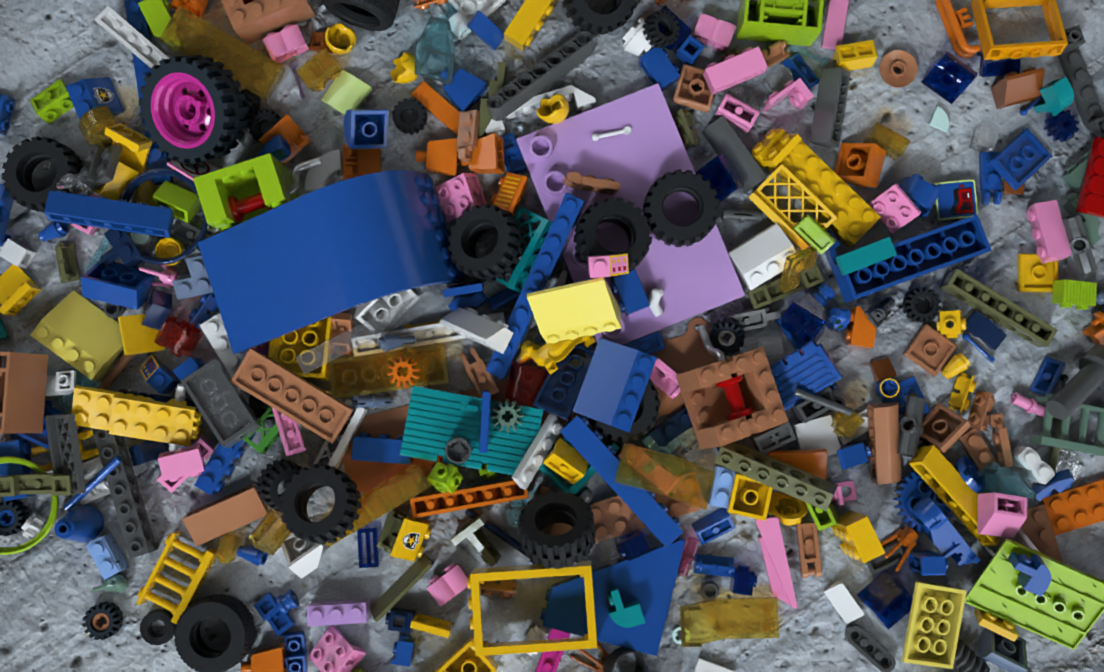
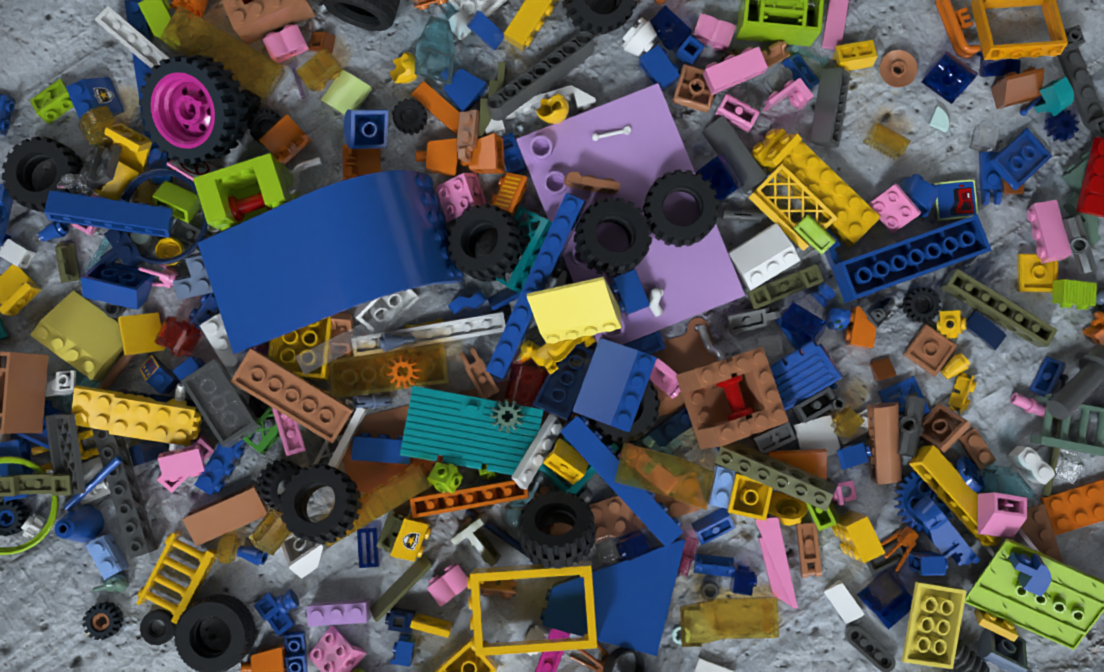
dark blue slope [141,289,173,331] -> none
blue rock [258,134,292,162] -> none
white tile [305,149,342,191] -> none
yellow hair [325,23,357,55] -> none
white slope [439,307,513,354] -> none
blue tile [443,280,484,298] -> none
dark grey wheel [445,436,472,464] -> none
blue tile [479,390,491,453] -> none
bright pink slope [587,253,629,278] -> none
teal brick [608,586,645,628] -> none
black tyre [643,9,680,48] -> none
olive hinge [672,109,700,150] -> none
black bush [709,318,745,355] -> none
clear yellow plate [778,247,818,293] -> none
dark grey bar [794,388,853,416] -> none
orange slope [834,143,886,188] -> none
teal tile [835,237,897,276] -> none
blue wheel [875,378,900,399] -> none
blue hinge [962,333,995,363] -> none
nougat hinge [968,391,996,432] -> none
nougat hinge [988,413,1014,468] -> none
blue slope [1031,469,1075,501] -> none

